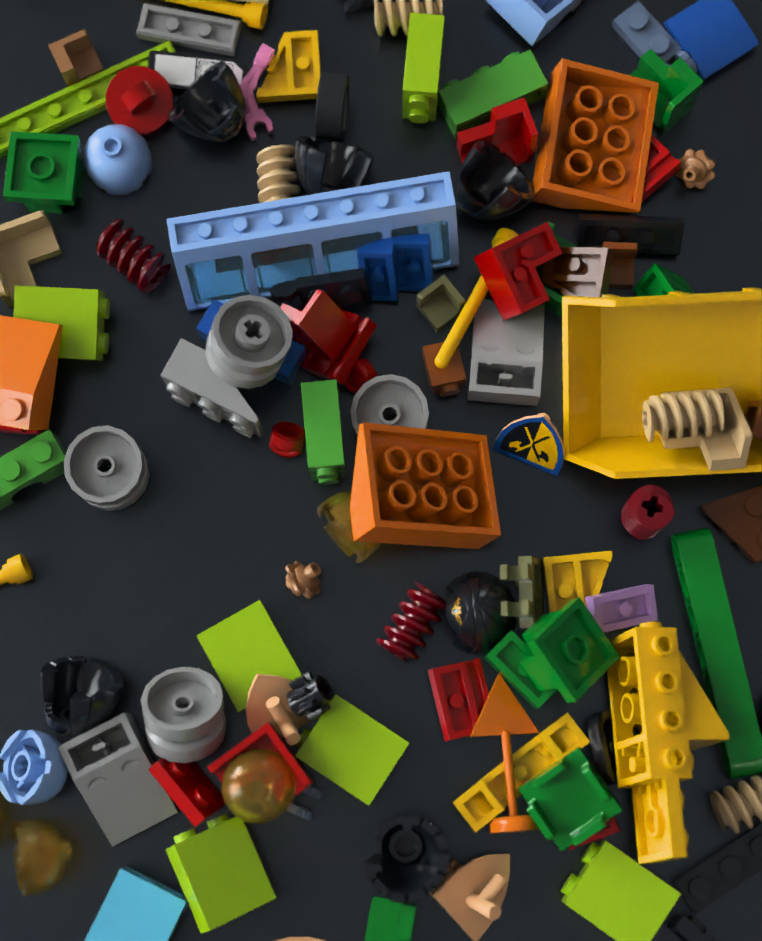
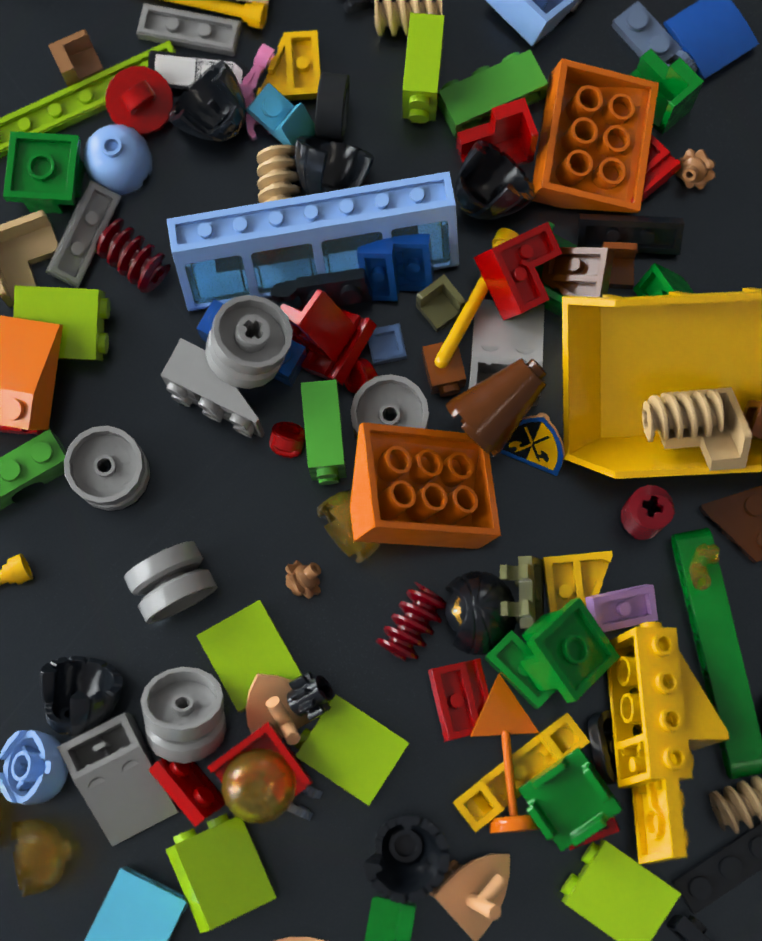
none -> light grey tile [45,180,121,288]
none -> light grey wheel [123,541,218,624]
none -> medium azure slope [246,83,315,146]
none -> medium blue tile [368,323,407,366]
none -> reddish brown cone [446,358,547,457]
none -> clear yellow arm [689,543,720,590]

